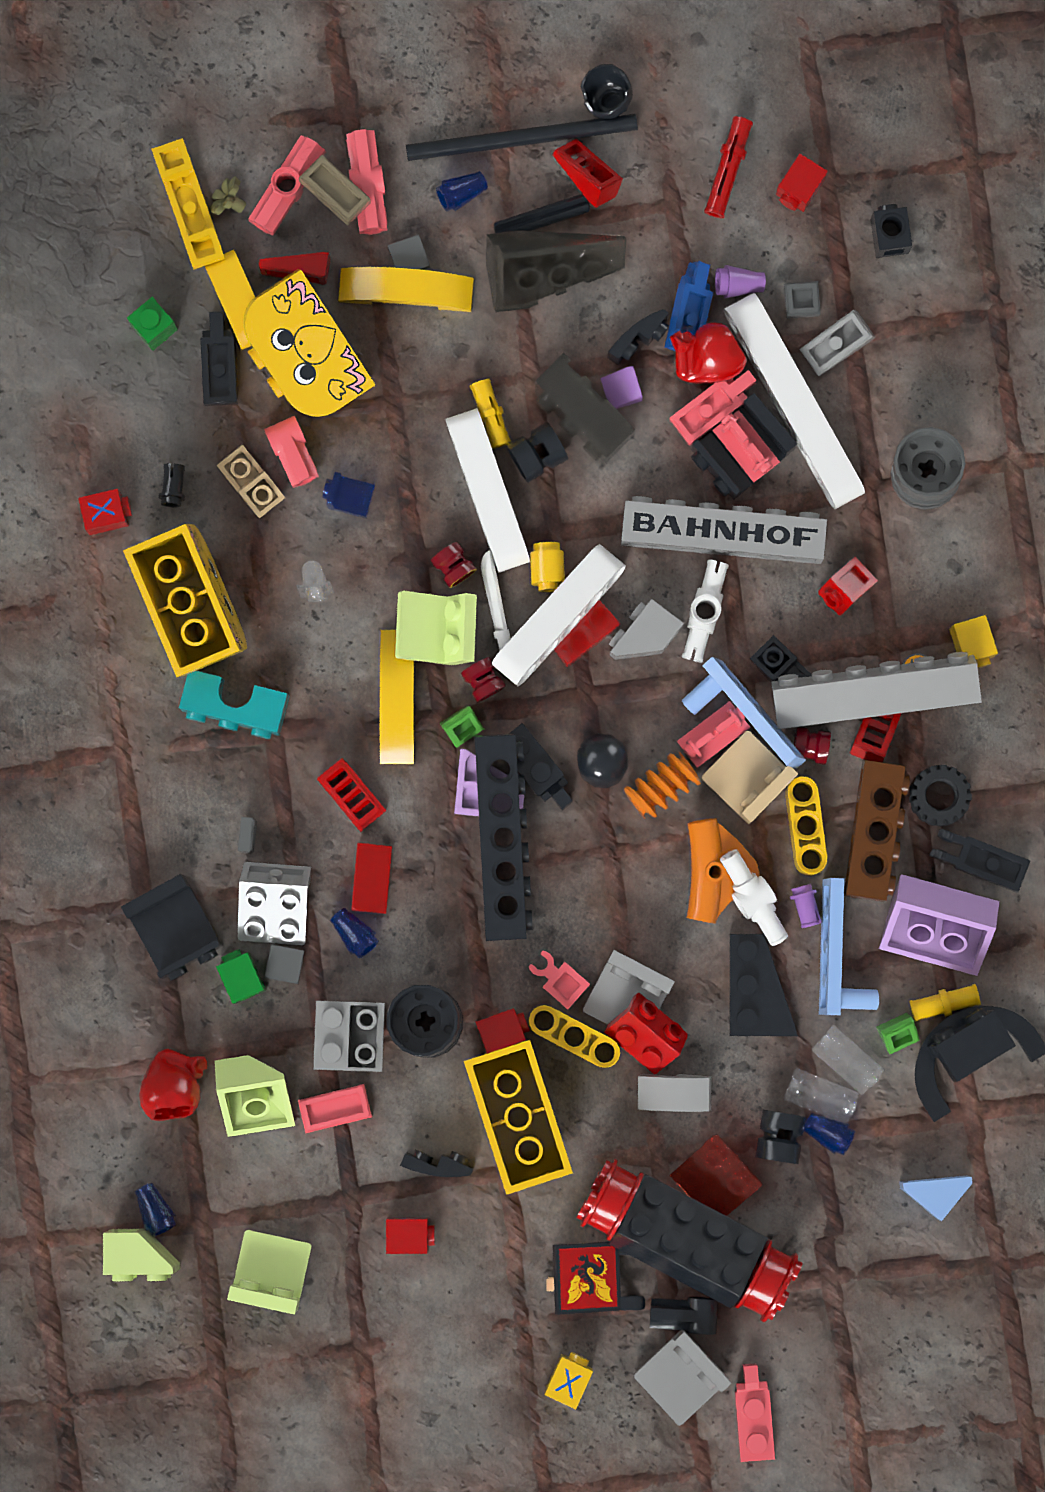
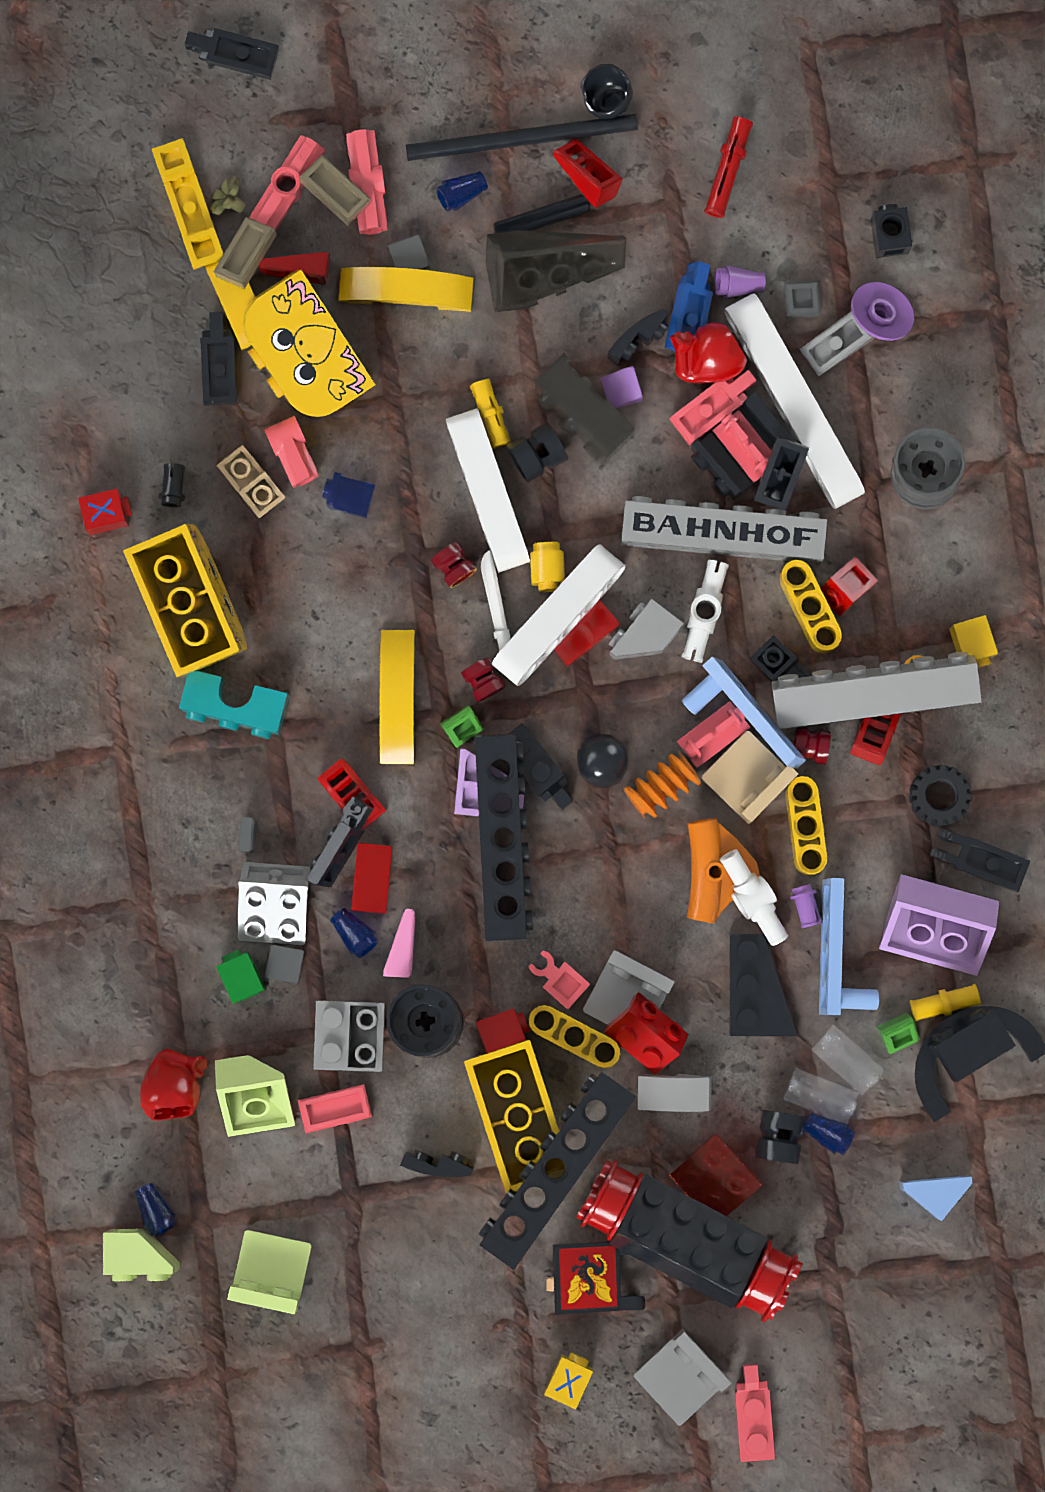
black panel [121,874,222,981] -> none
green brick [127,297,178,351] -> none
clear hinge [296,561,335,602] -> none
red brick [386,1217,435,1254] -> none
yellowish green bracket [395,591,477,665] -> none
black piece [650,1297,718,1335] -> none
red brick [776,153,828,212] -> none
reddish brown brick [844,760,910,902] -> none
none -> black hinge [185,28,279,80]
none -> dark tan tile [213,217,277,289]
none -> black hinge [306,797,374,888]
none -> bright pink slope [383,909,416,978]
none -> black brick [478,1072,636,1270]
none -> black slope [754,436,809,511]
none -> yellow beam [779,560,842,654]
none -> medium lavender dish [851,282,914,341]

